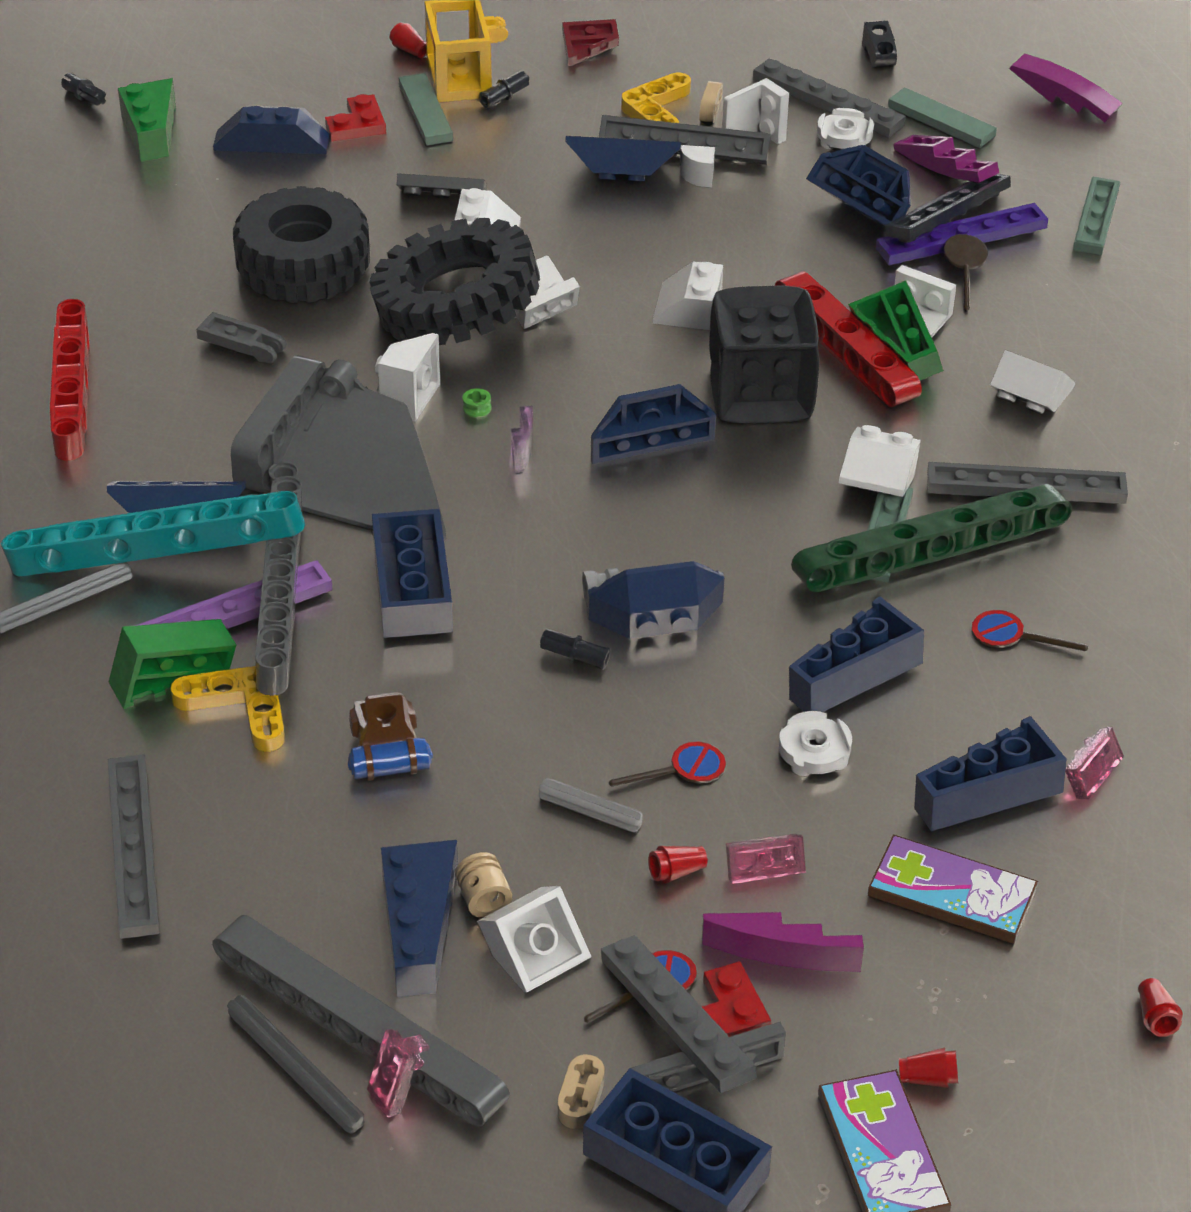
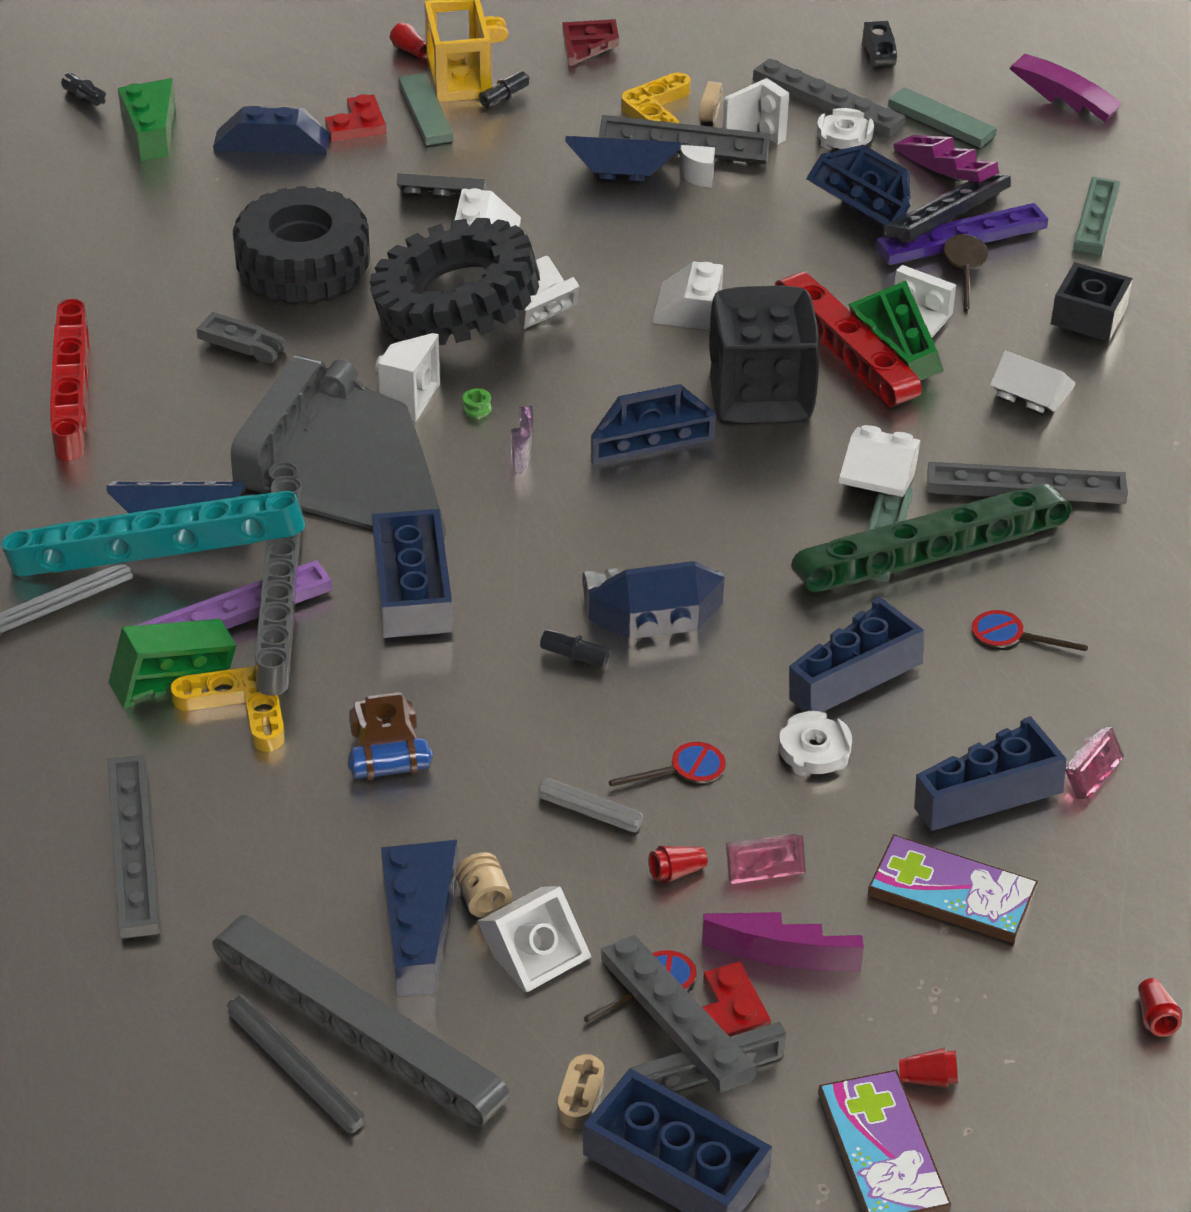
clear pink plate [367,1029,430,1118] -> none
none -> black brick [1050,262,1133,341]

